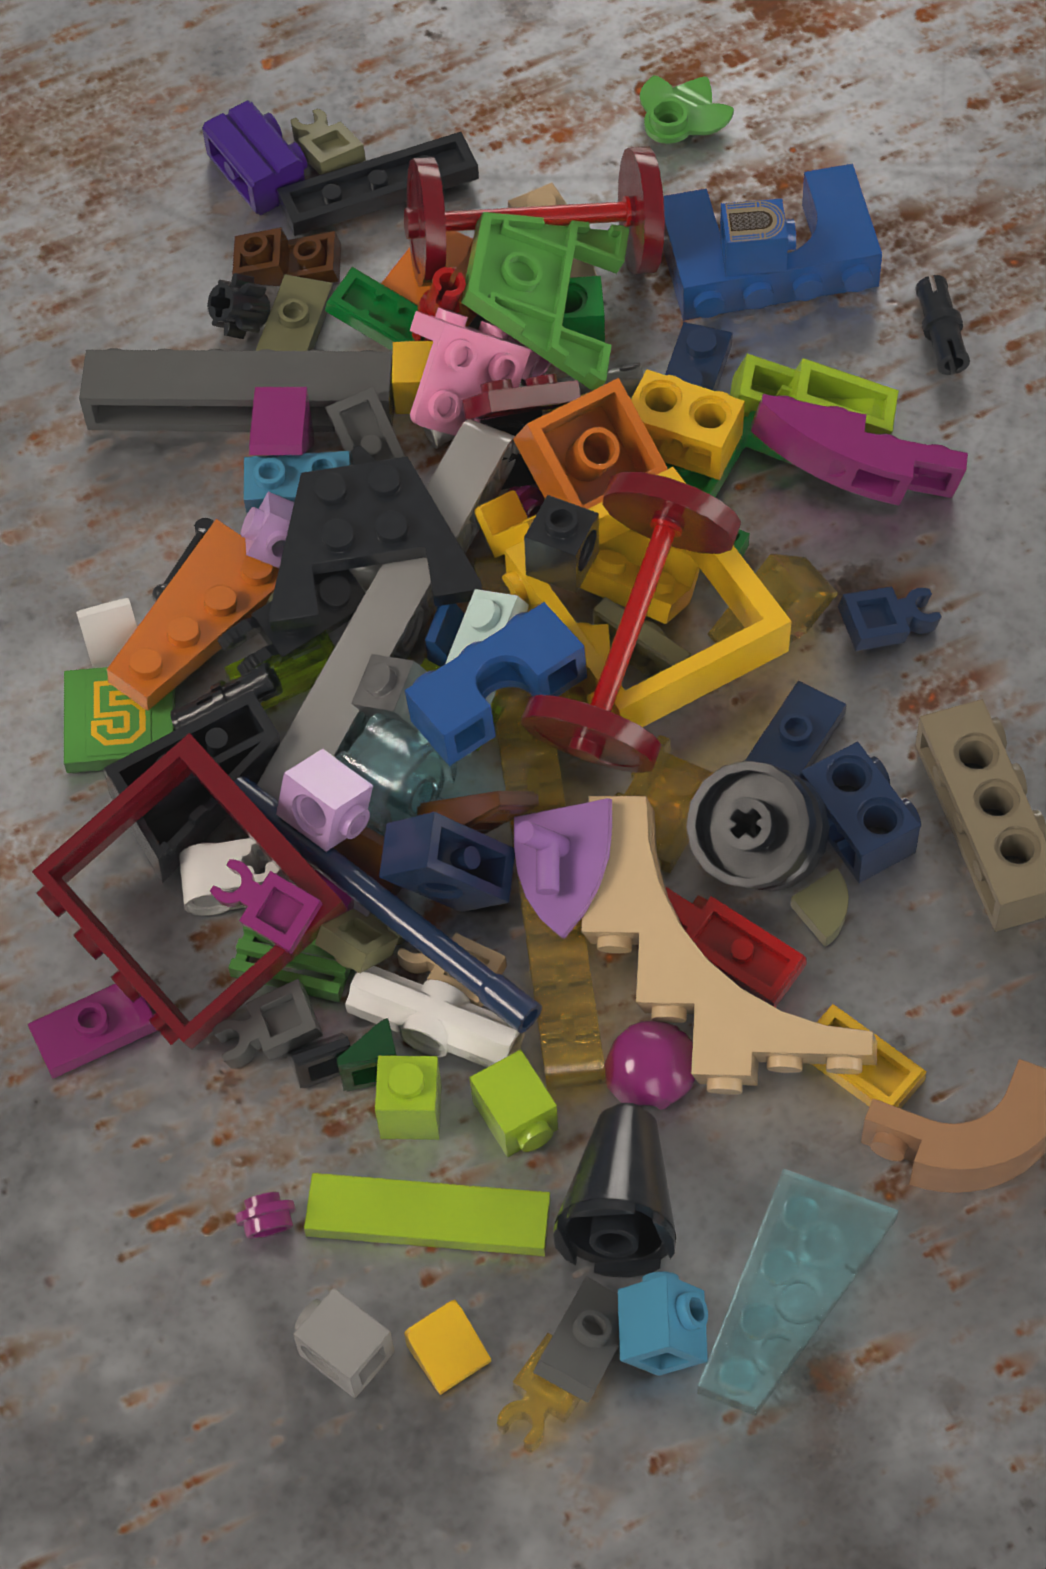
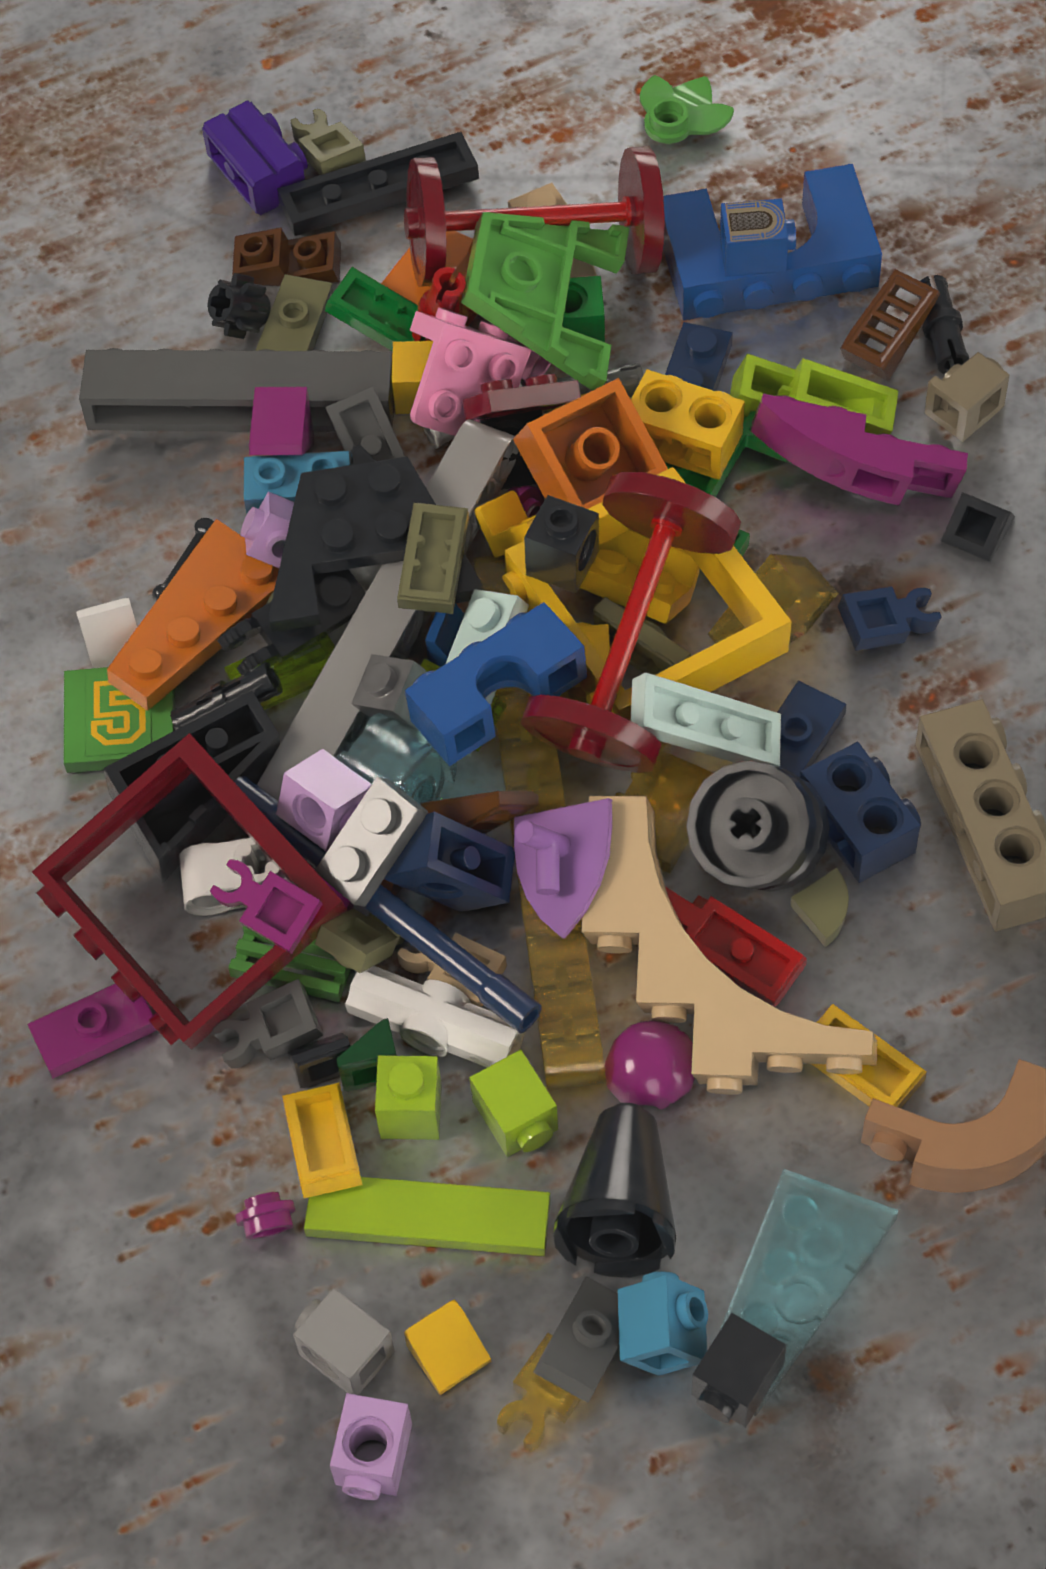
none -> yellow tile [282,1082,363,1199]
none -> plate [315,776,428,906]
none -> lavender brick [330,1393,412,1500]
none -> olive plate [397,503,469,614]
none -> light aqua plate [631,673,781,767]
none -> black brick [691,1312,786,1428]
none -> reddish brown slope [840,269,940,381]
none -> dark tan brick [924,352,1010,442]
none -> black slope [941,492,1015,562]

